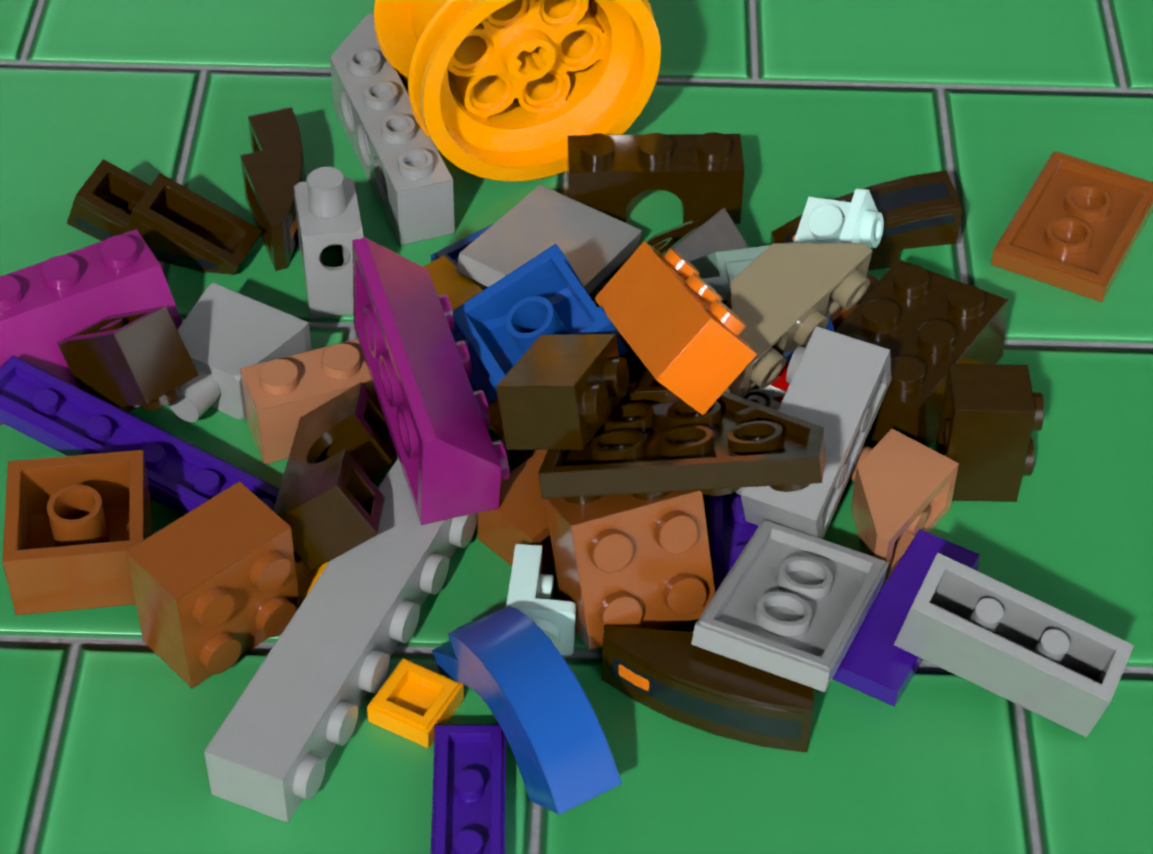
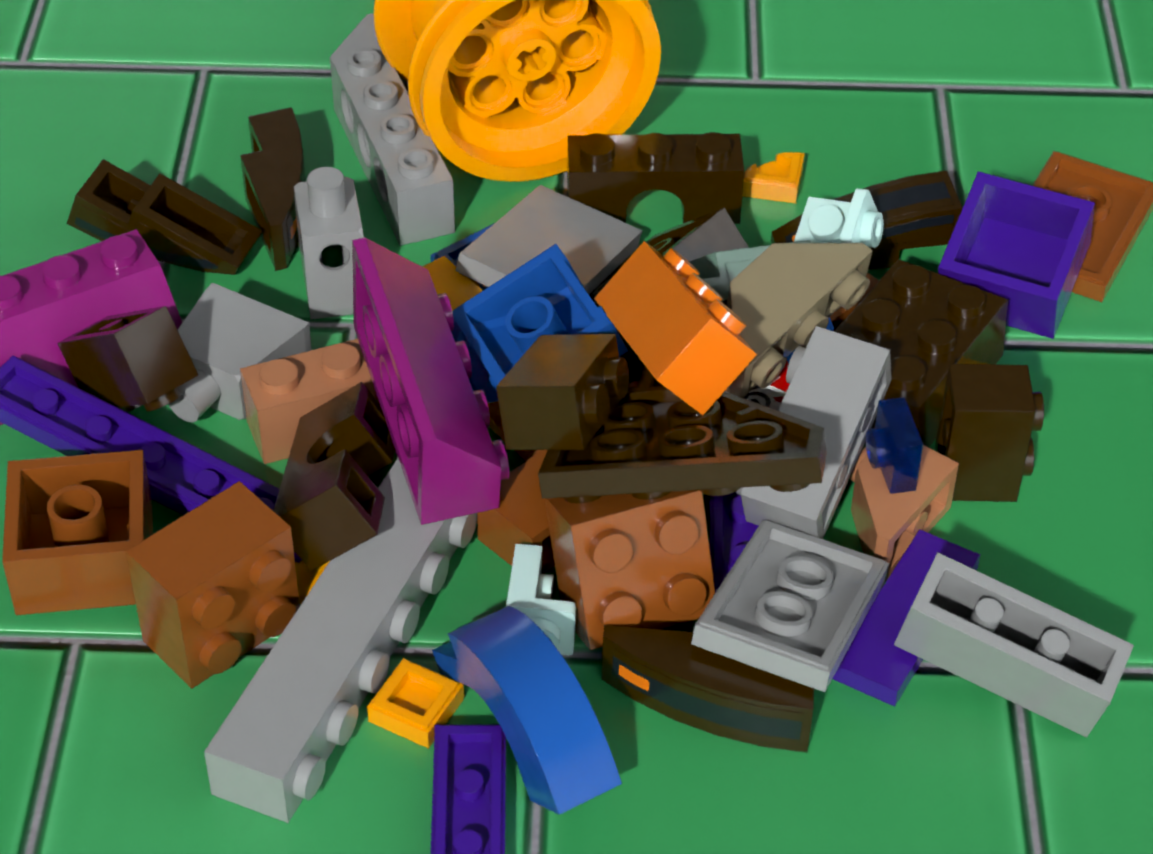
none -> light orange tile [742,152,805,204]
none -> clear blue plate [866,397,923,494]
none -> dark purple piece [938,171,1095,339]

